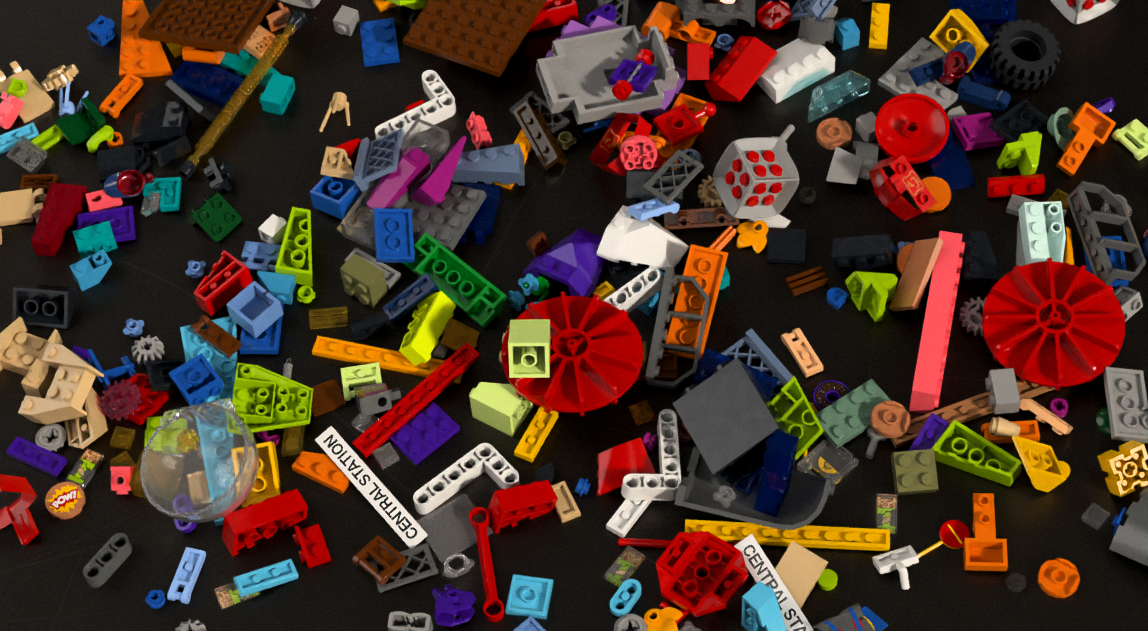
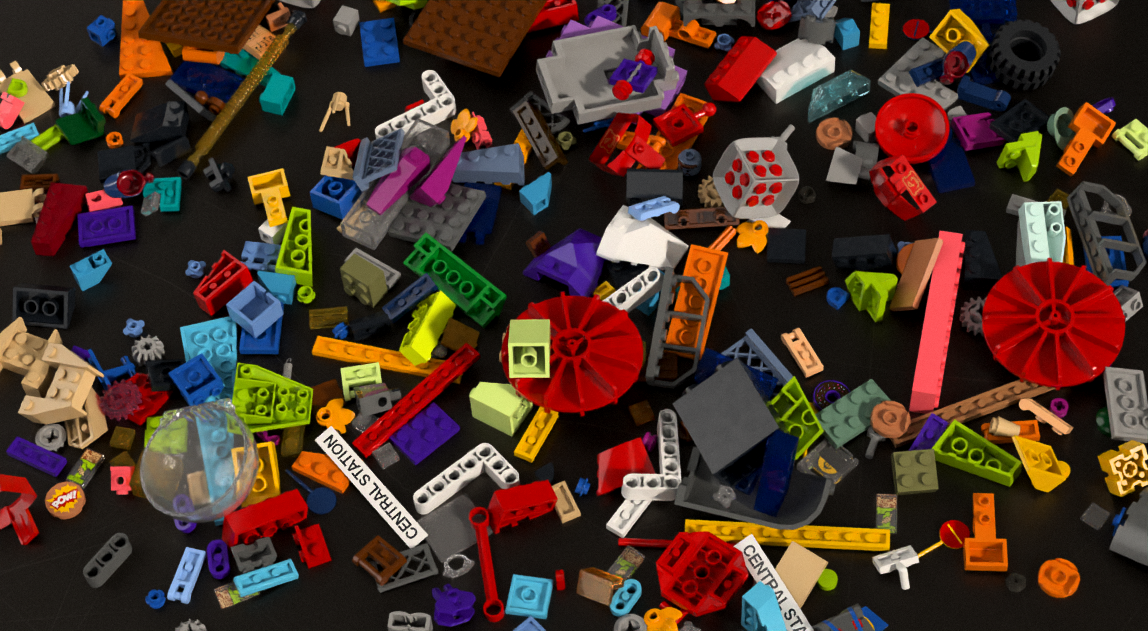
teal bracket [73,221,117,259] -> none
lime piece [86,125,114,153] -> none
clear yellow plant [175,429,200,454] -> none
dark green bracket [187,193,242,242] -> none
reddish brown plate [190,314,242,359] -> none
blue plate [373,208,415,263] -> none
dark azure plant [507,273,549,311] -> none
coral tile [620,135,657,170] -> none
dark grey window [643,149,704,205] -> none
red wedge [687,43,713,80] -> none
orange tile [915,177,951,213] -> none
light grey brick [985,368,1021,414] -> none
red plate [987,174,1045,198] -> none
none -> reddish brown plate [194,91,226,114]
none -> dark purple plate [207,540,230,579]
none -> dark grey cylinder [230,536,277,574]
none -> yellow plate [248,168,290,227]
none -> dark blue piece [285,469,337,514]
none -> light orange plate [316,399,355,434]
none -> blue plate [332,322,350,340]
none -> light orange plate [450,108,478,143]
none -> dark azure slope [519,172,552,215]
none -> red tile [555,569,565,591]
none -> clear orange panel [577,567,625,605]
none -> red piece [903,19,933,40]

